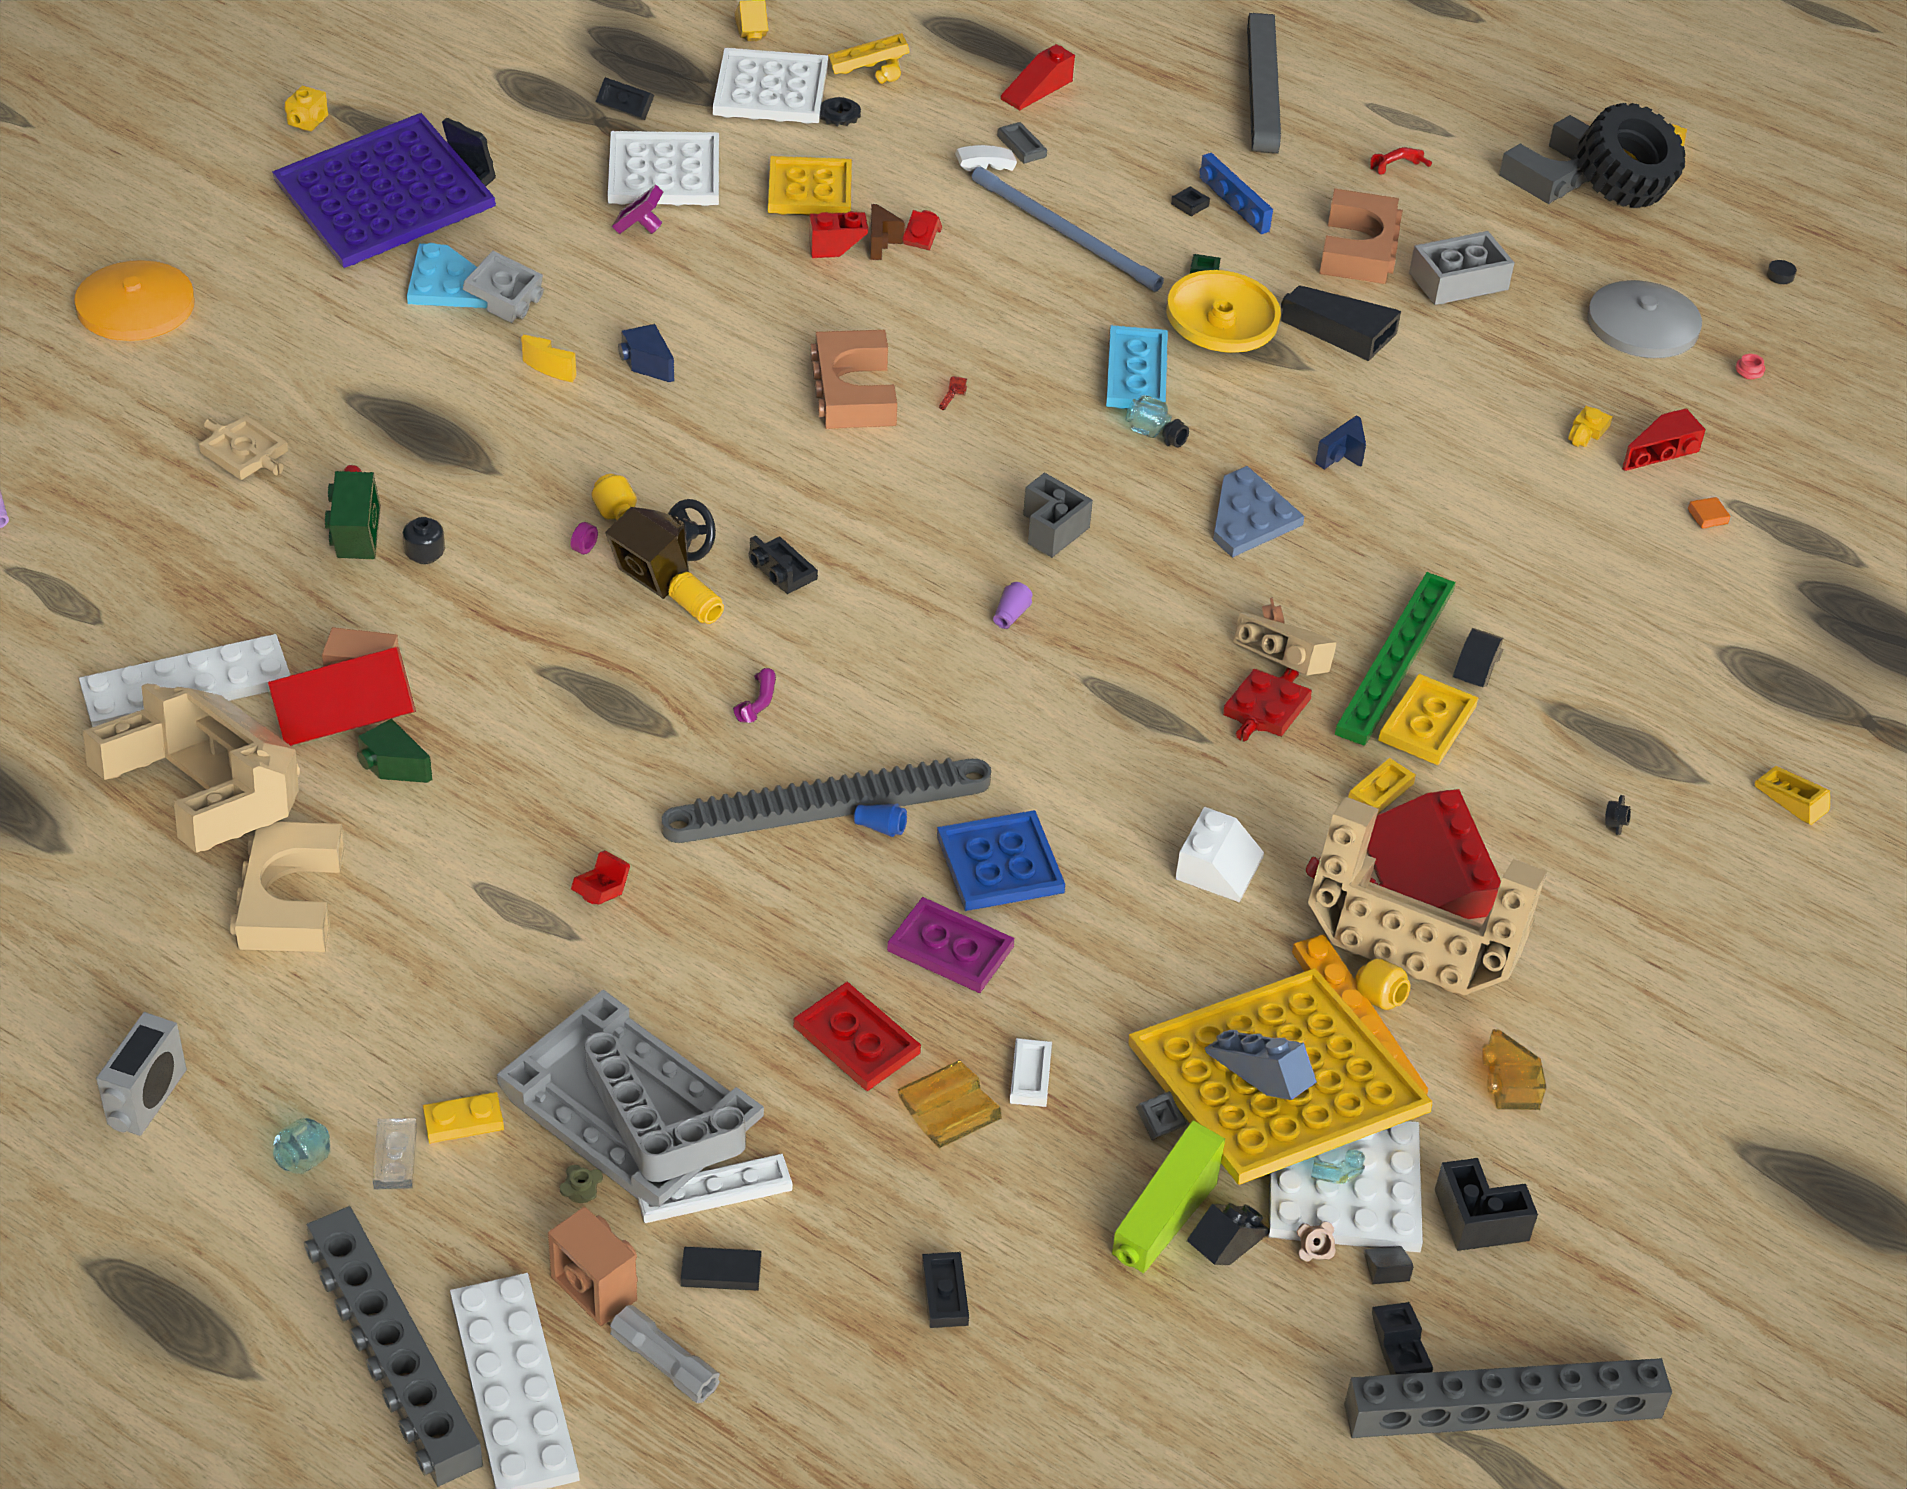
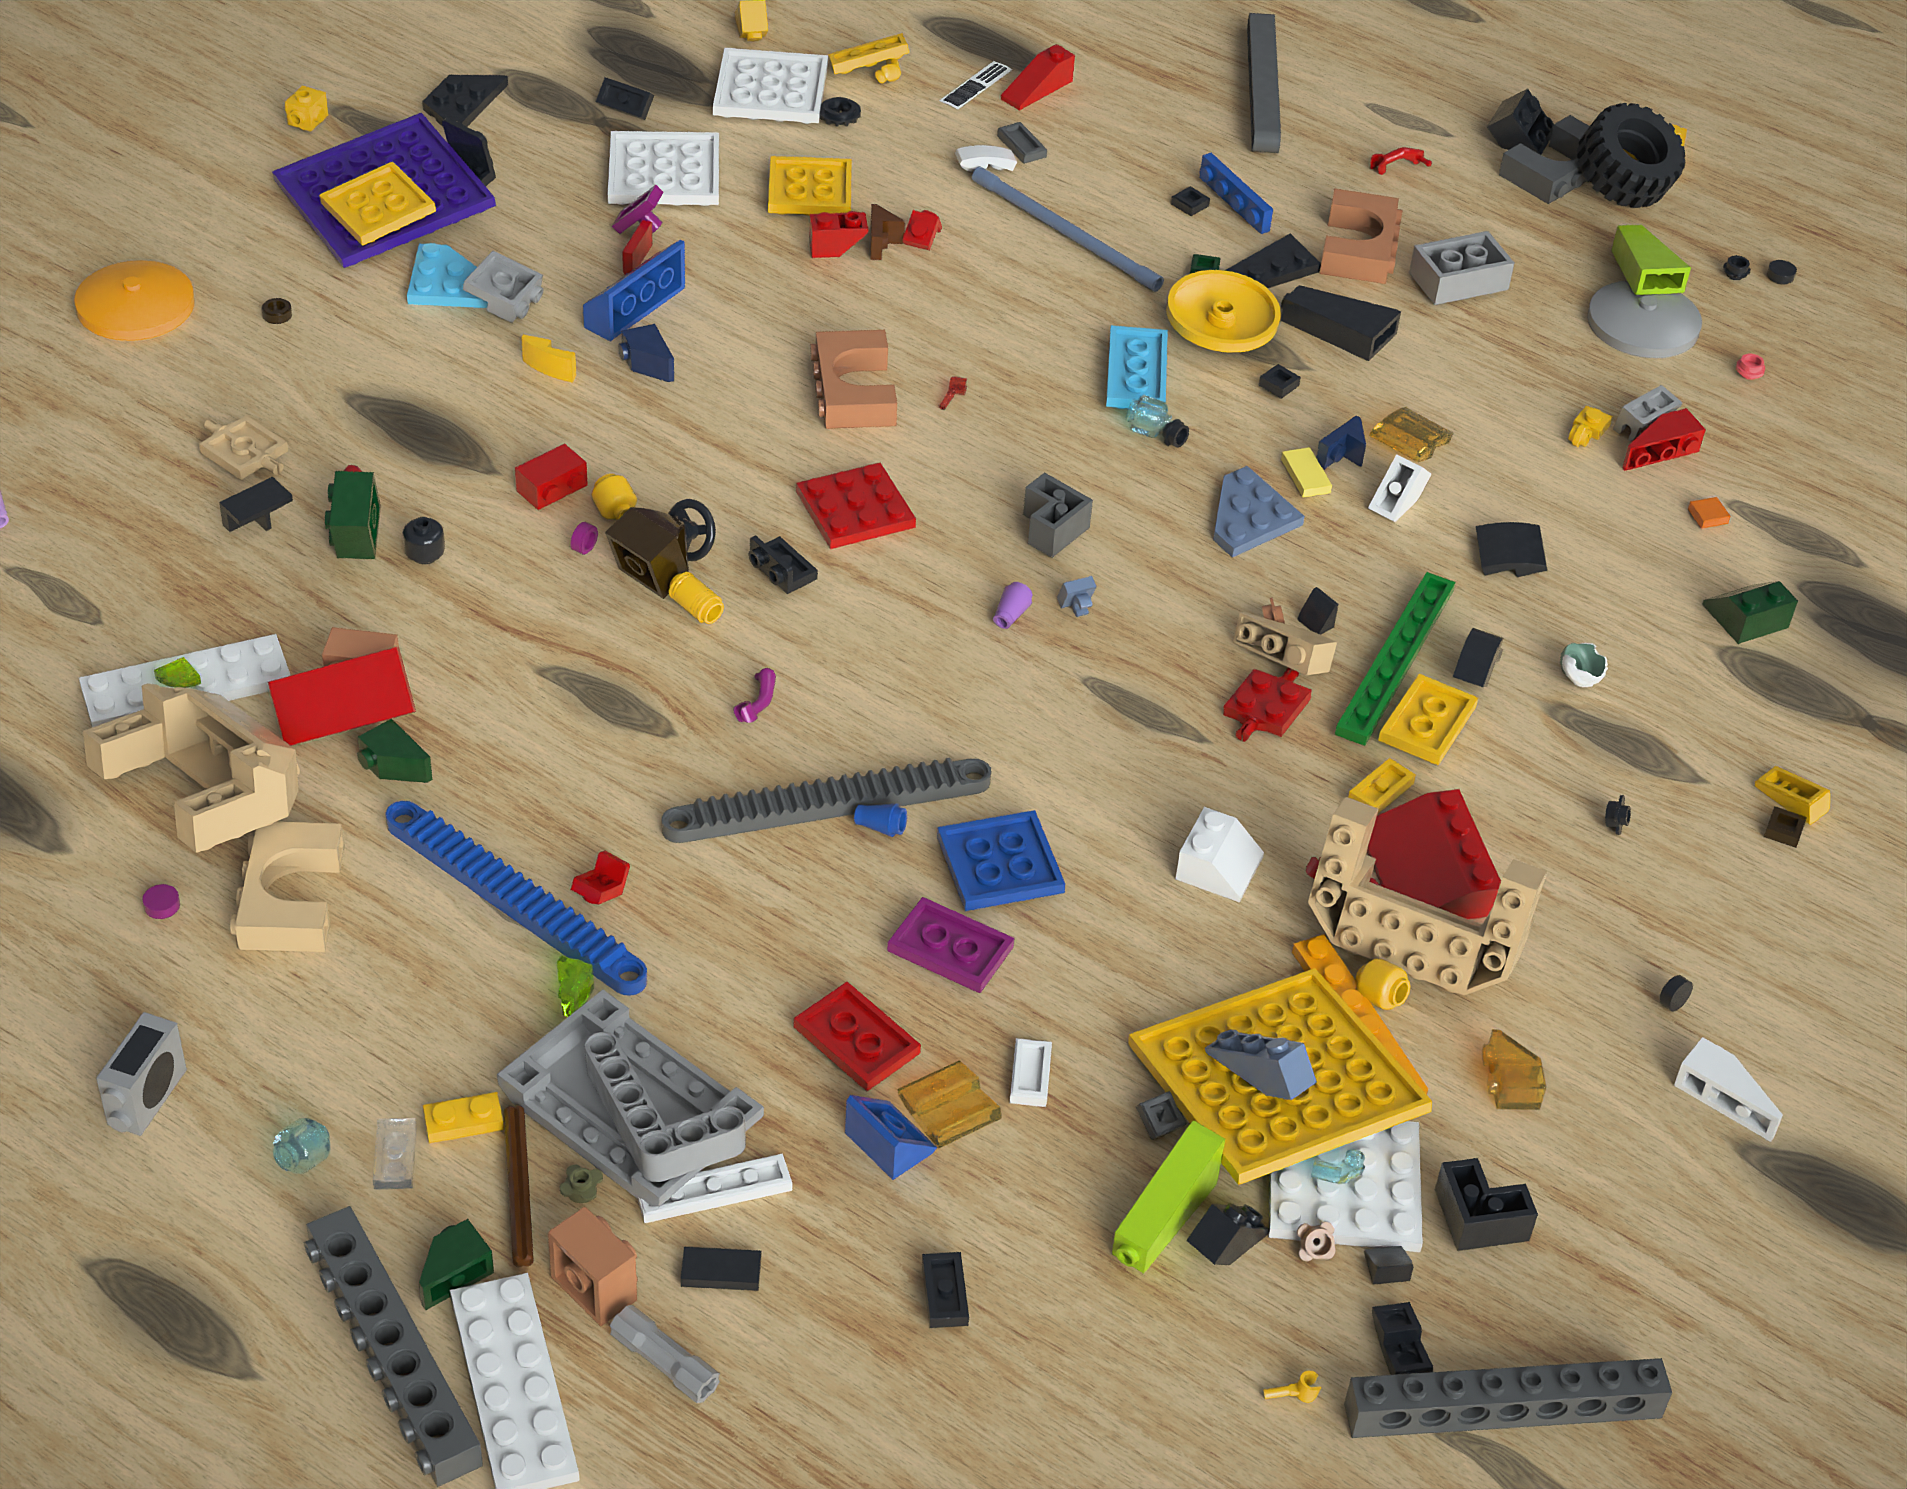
none -> magenta tile [142,884,180,919]
none -> clear neon green tile [154,657,201,688]
none -> black panel [219,477,293,532]
none -> dark brown tile [262,298,292,324]
none -> yellow plate [319,161,436,246]
none -> blue gear [386,801,647,996]
none -> dark green slope [419,1219,494,1310]
none -> black wing [422,75,508,127]
none -> reddish brown axle [504,1105,534,1267]
none -> red brick [515,443,588,510]
none -> clear neon green bracket [557,956,594,1017]
none -> blue slope [583,240,685,342]
none -> red tile [622,220,653,275]
none -> red plate [796,462,916,549]
none -> blue slope [845,1095,937,1180]
none -> sticker [939,61,1013,110]
none -> sand blue tile [1057,576,1097,617]
none -> black wing [1224,233,1321,289]
none -> black plate [1259,364,1301,399]
none -> yellow hand [1263,1370,1321,1403]
none -> light yellow tile [1281,447,1332,498]
none -> black slope [1297,587,1339,635]
none -> white slope [1368,454,1431,522]
none -> clear yellow slope [1369,407,1453,462]
none -> black slope [1476,522,1548,577]
none -> black slope [1487,88,1554,155]
none -> hair [1560,643,1608,687]
none -> lime slope [1611,225,1691,295]
none -> light grey hinge [1613,385,1682,441]
none -> black tile [1660,975,1693,1012]
none -> white slope [1674,1037,1783,1142]
none -> dark green slope [1702,581,1798,644]
none -> black plate [1723,255,1751,280]
none -> dark brown tile [1764,806,1807,848]

